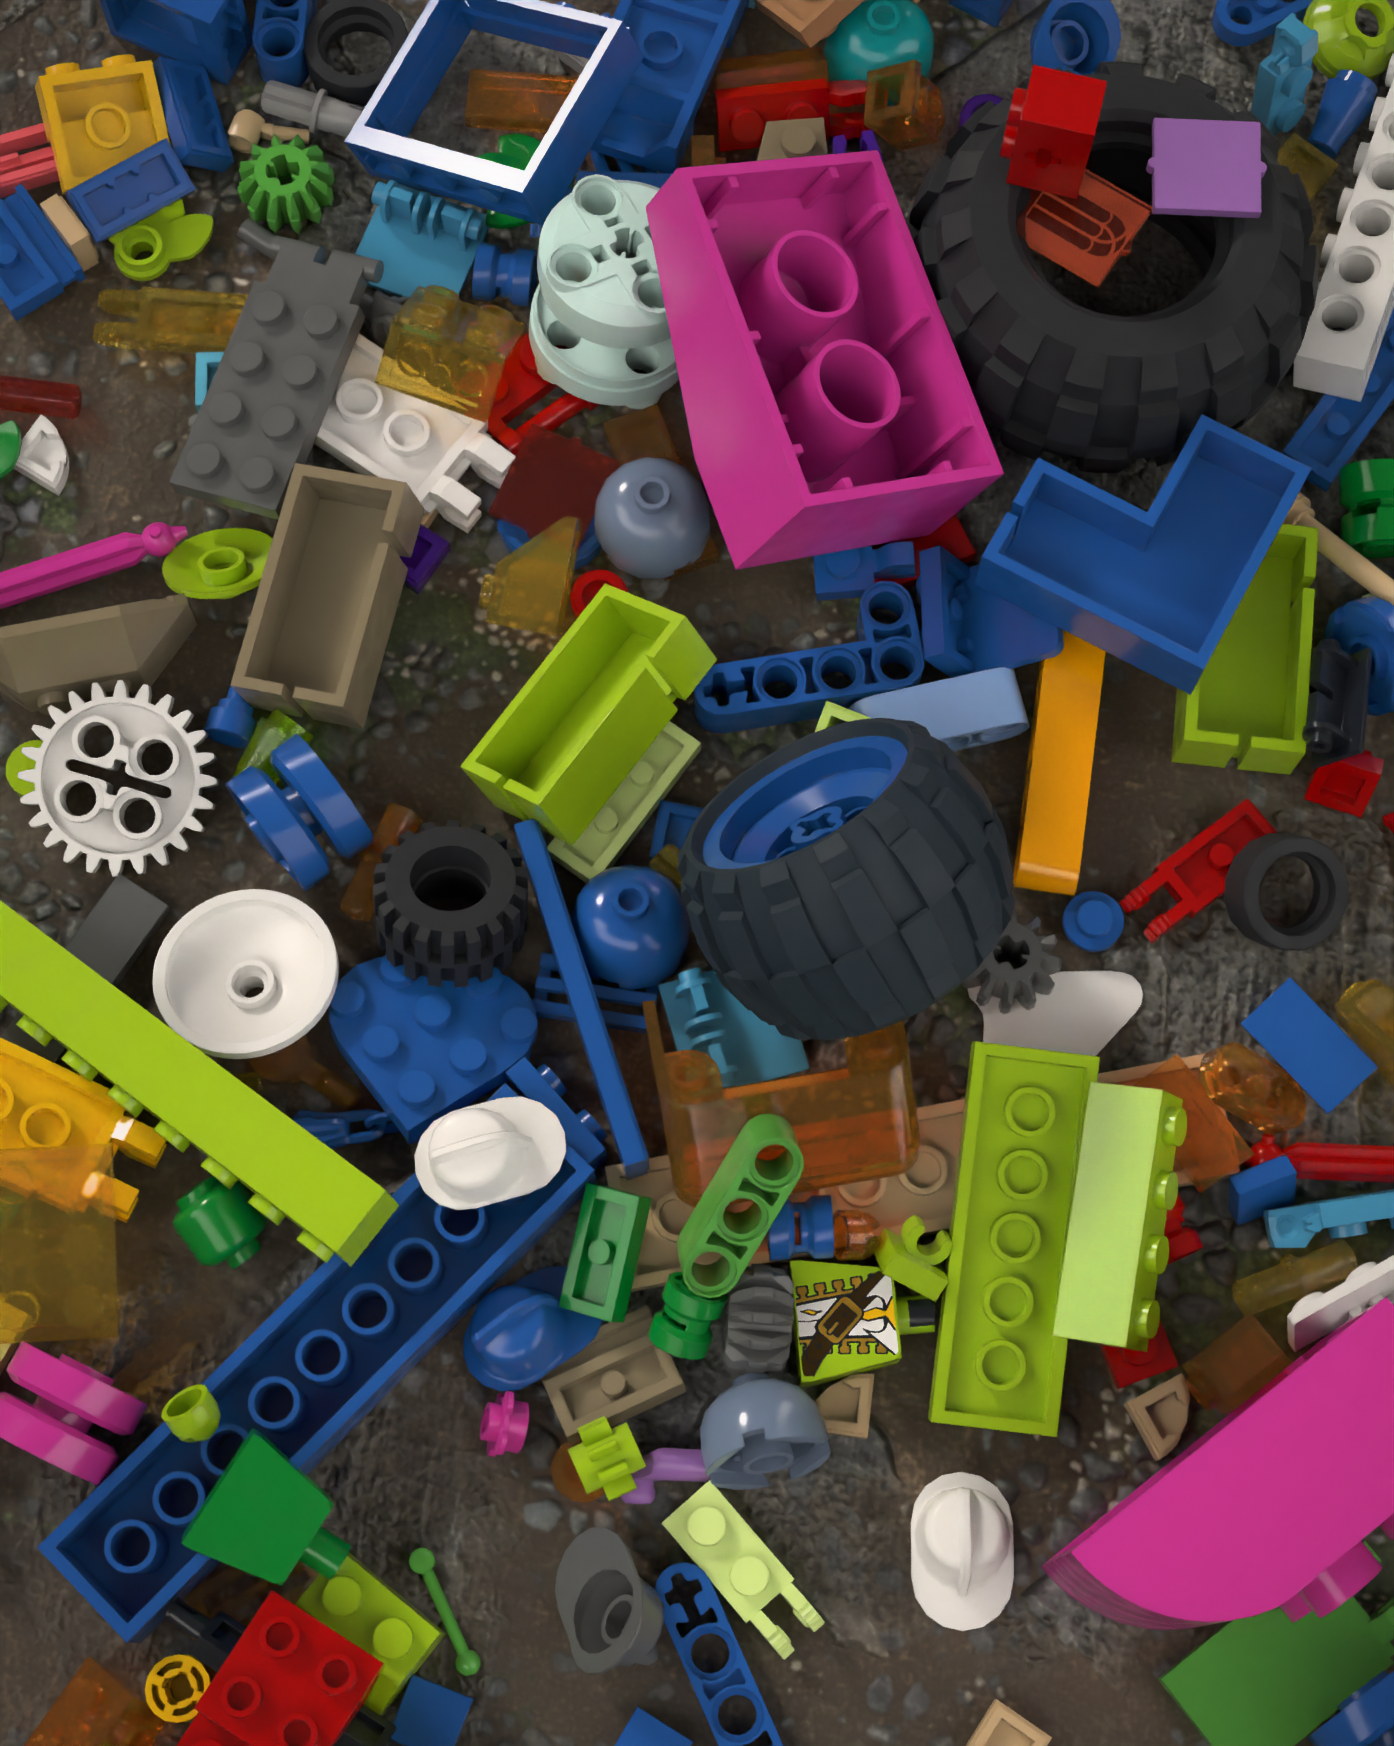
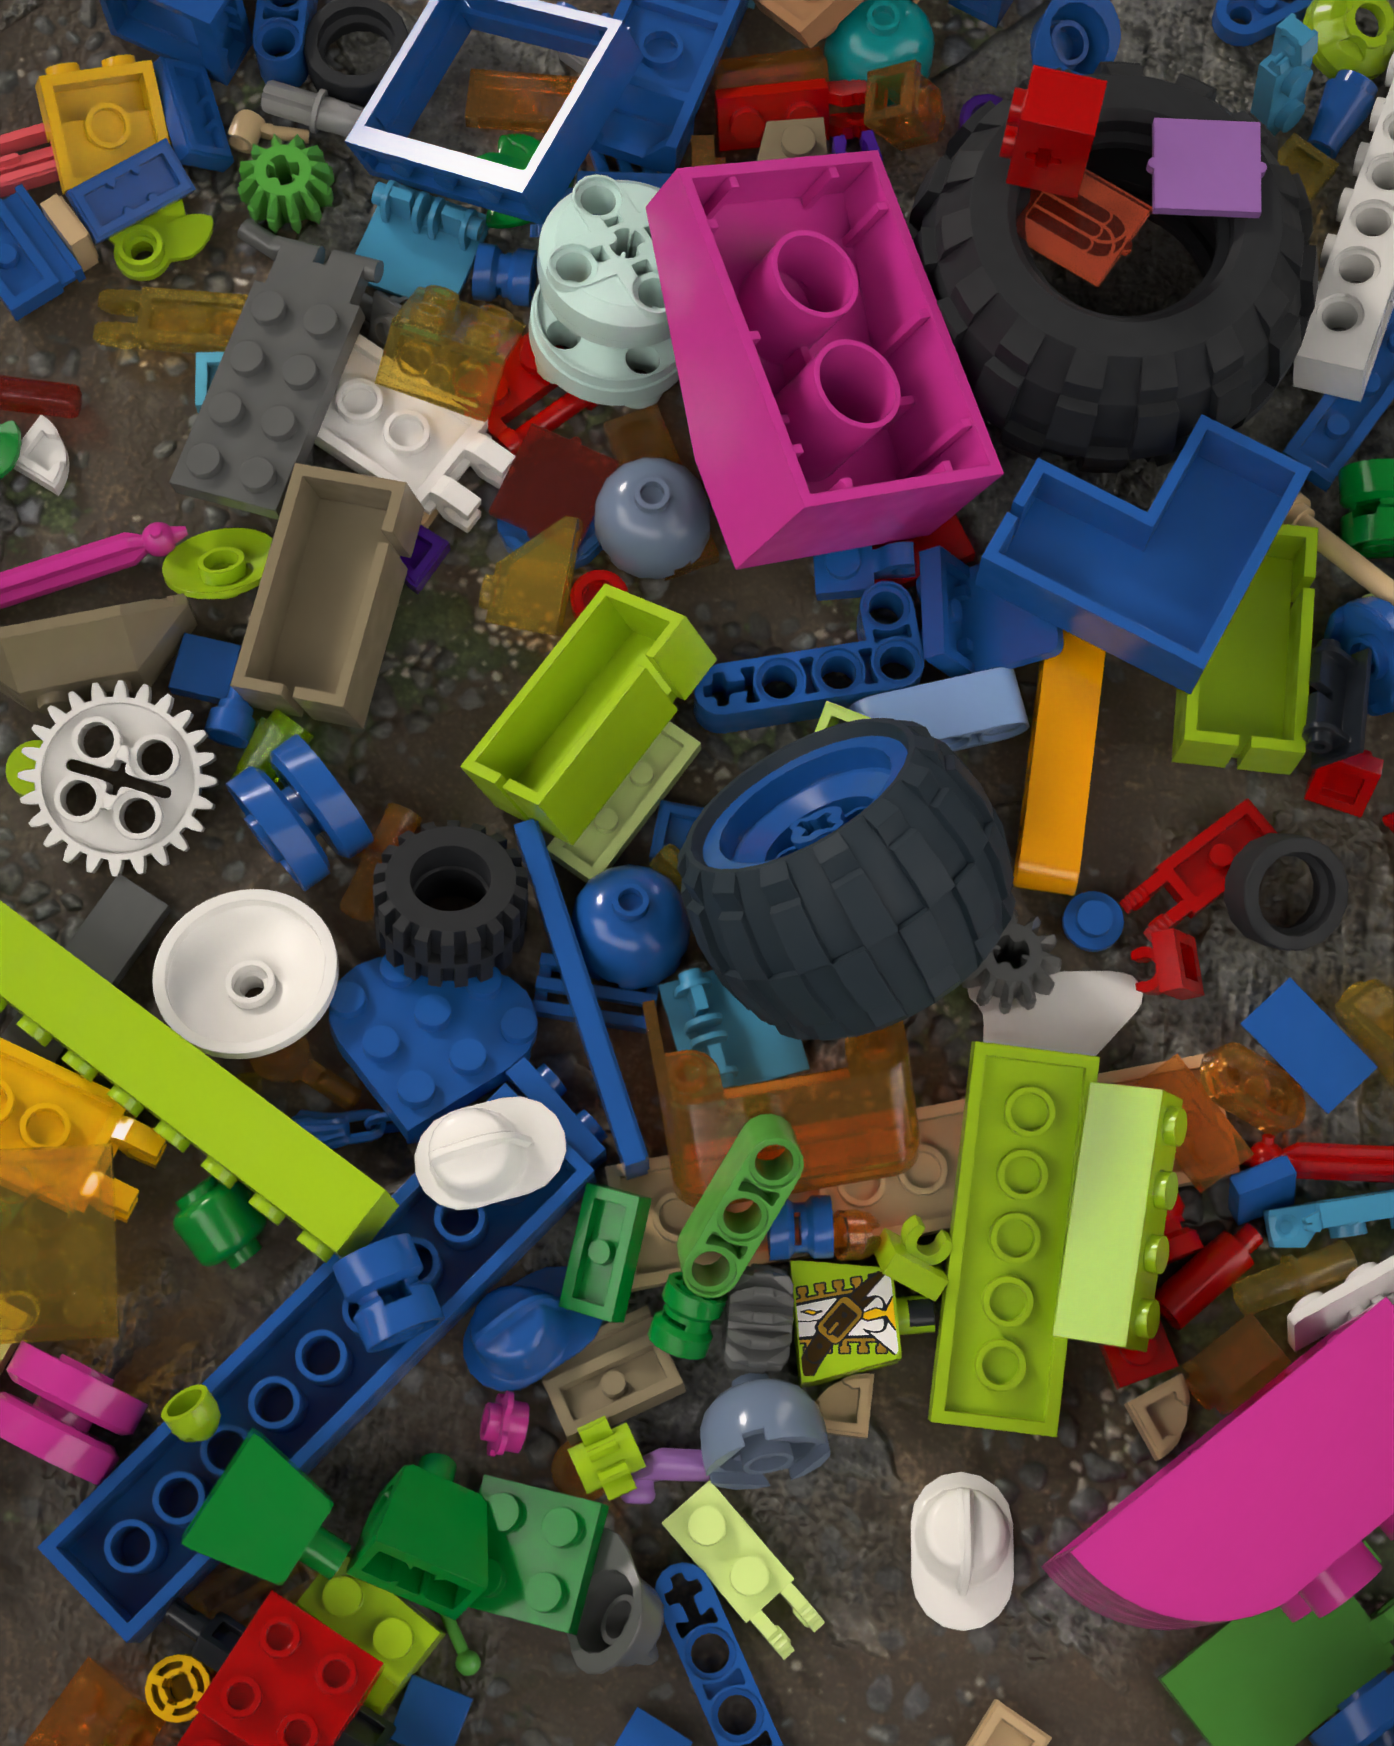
none -> blue tile [168,633,242,704]
none -> blue wheel [332,1233,445,1353]
none -> green torso [346,1453,488,1620]
none -> green plate [469,1474,609,1635]
none -> red tile [1130,928,1205,1001]
none -> red cylinder [1154,1223,1264,1331]

